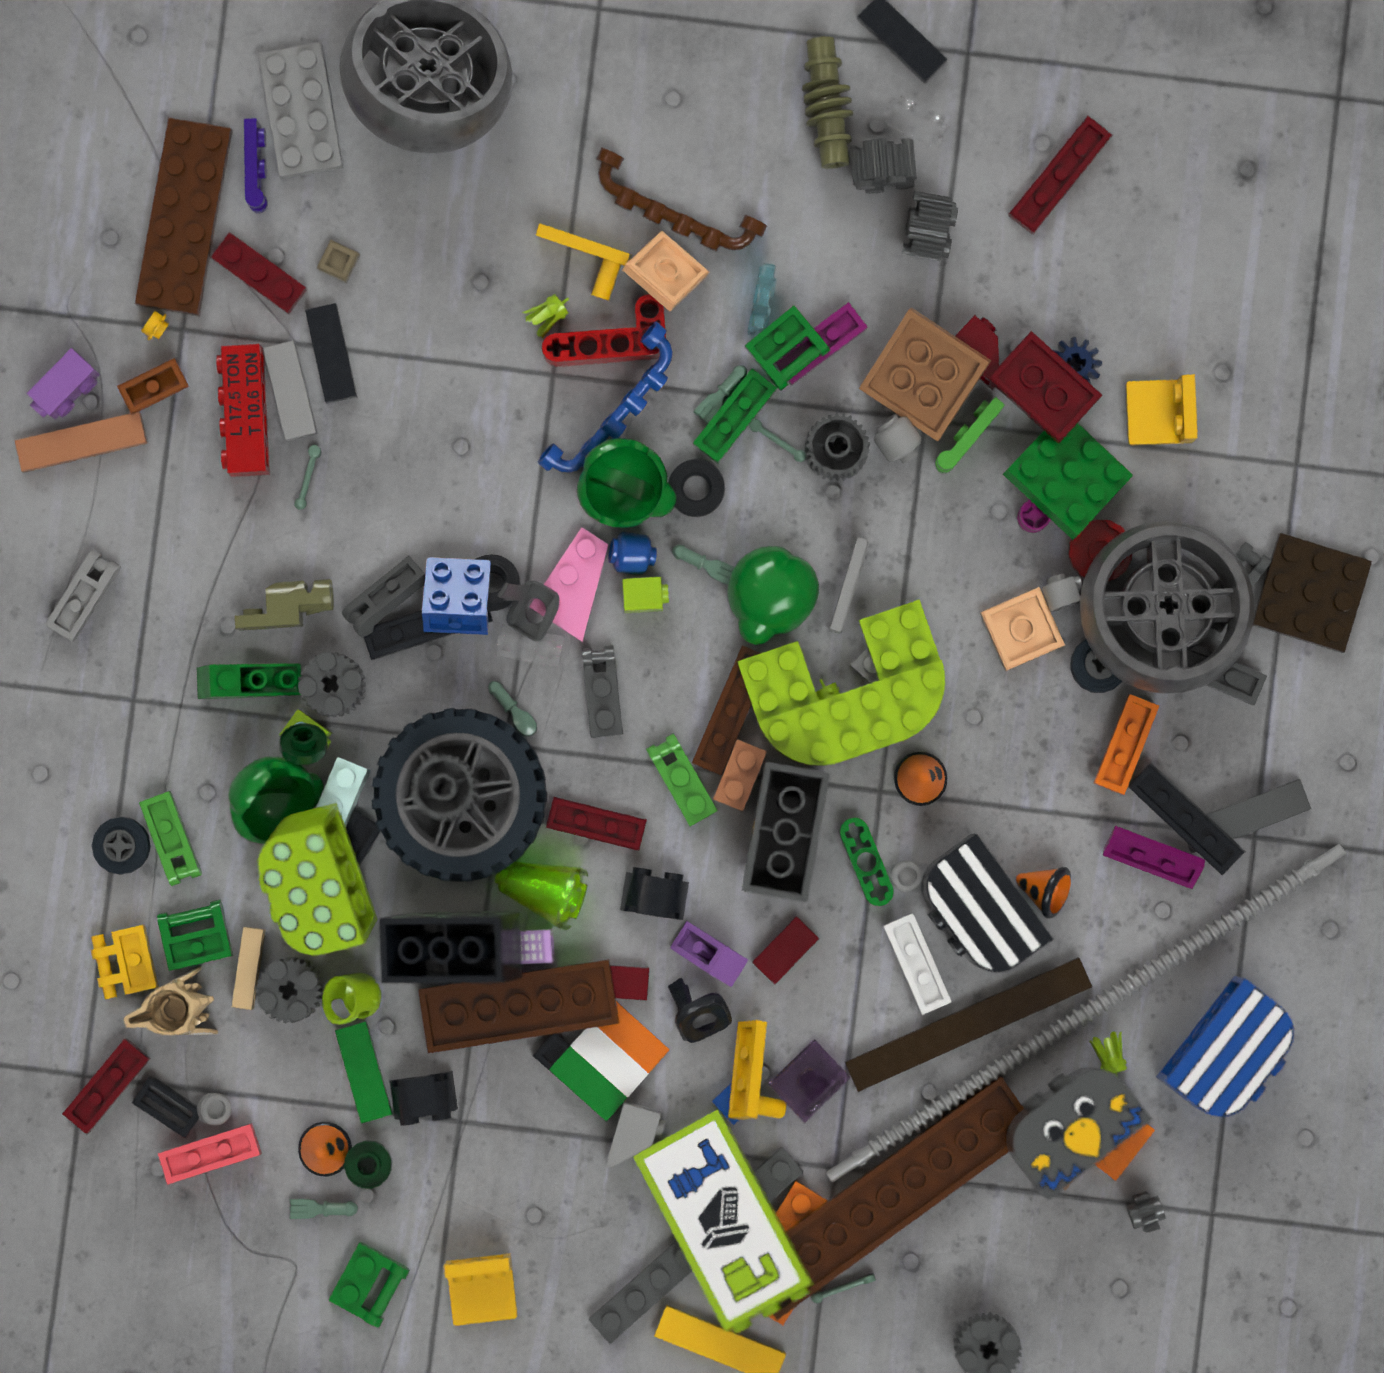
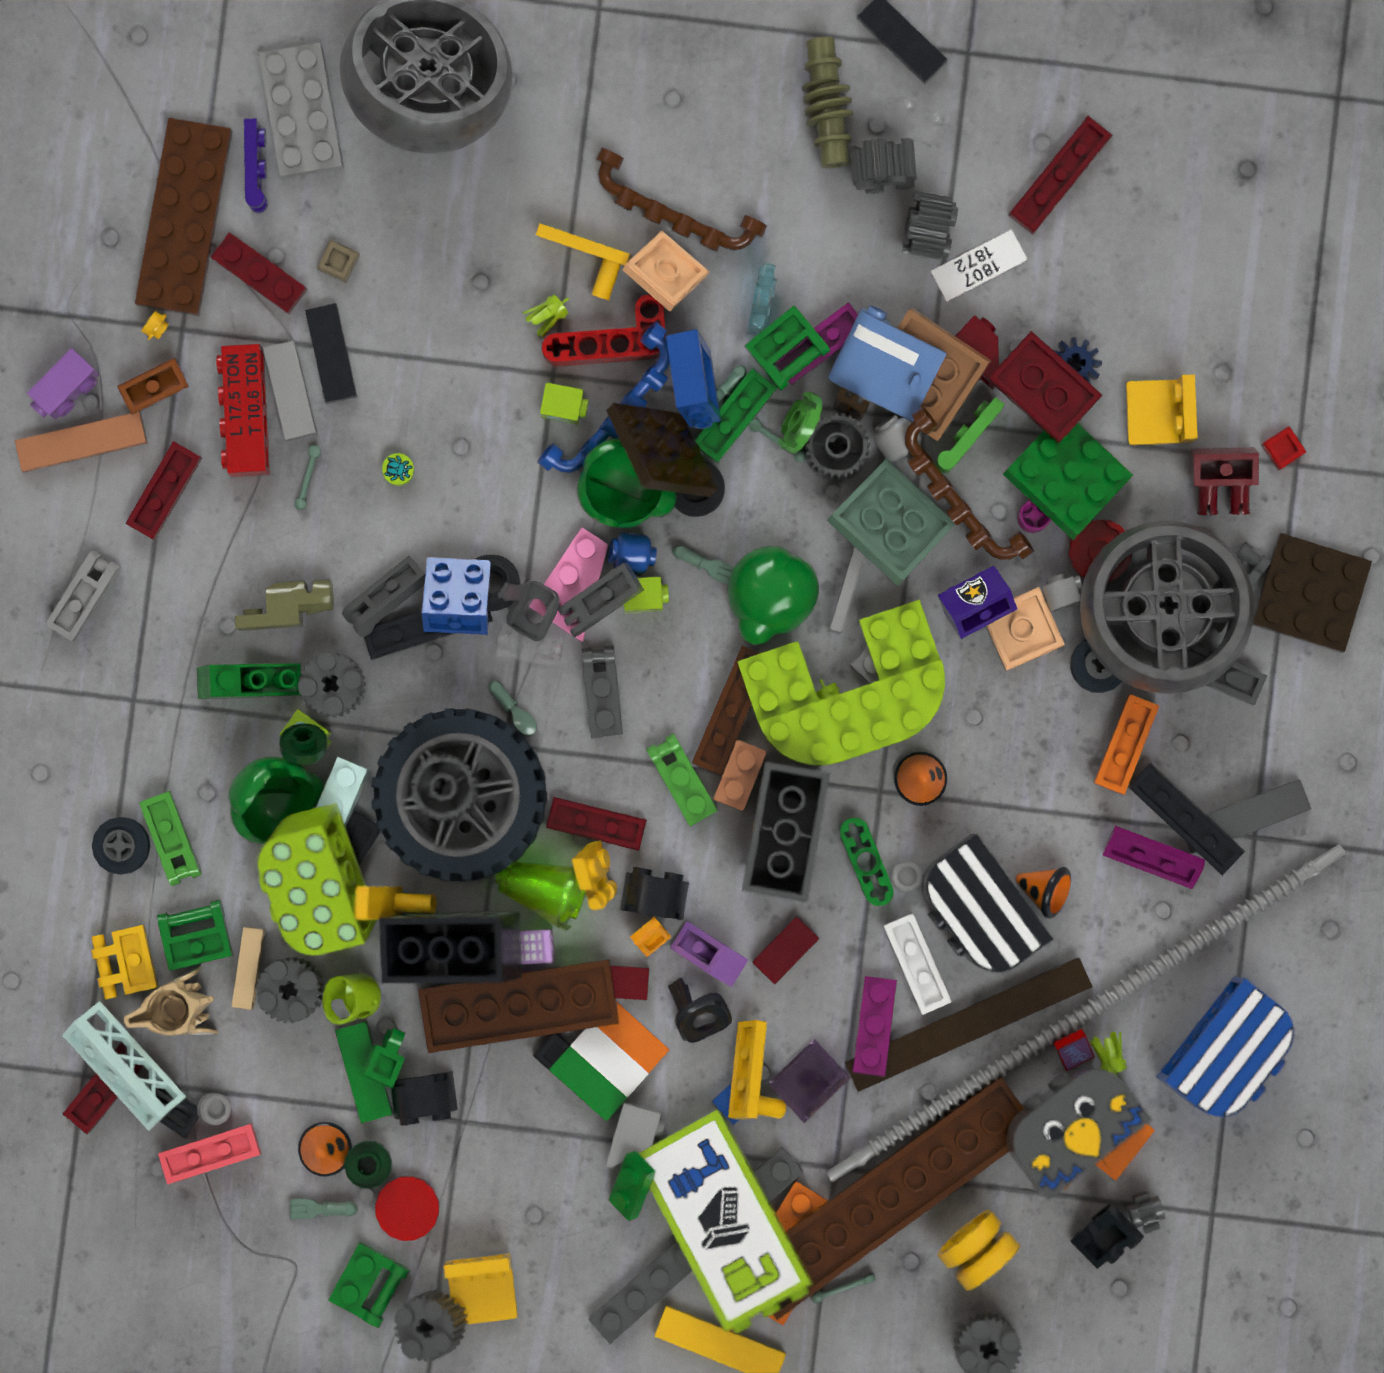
none -> light aqua fence [62,1001,186,1131]
none -> dark red plate [125,441,203,541]
none -> yellow piece [355,886,437,920]
none -> green plate [361,1028,405,1088]
none -> red tile [375,1176,440,1241]
none -> tile [382,453,415,486]
none -> dark grey brick [394,1290,468,1362]
none -> lime brick [540,382,589,425]
none -> dark grey hinge [558,563,644,637]
none -> yellow plate [571,840,617,910]
none -> dark brown plate [606,402,718,497]
none -> green plate [609,1150,656,1221]
none -> light orange tile [630,917,671,957]
none -> blue window [666,329,721,429]
none -> bright green tile [778,392,822,454]
none -> sand green plate [827,459,955,586]
none -> medium blue door [828,305,947,422]
none -> dark brown tile [833,387,870,422]
none -> magenta plate [853,976,897,1077]
none -> reddish brown bar [905,406,1034,560]
none -> white sticker [931,229,1028,302]
none -> yellow wheel [937,1209,1020,1291]
none -> dark purple brick [938,565,1017,639]
none -> tile [1053,1029,1095,1071]
none -> black cylinder [1070,1204,1144,1269]
none -> dark red brick [1190,447,1259,515]
none -> red tile [1261,426,1306,471]

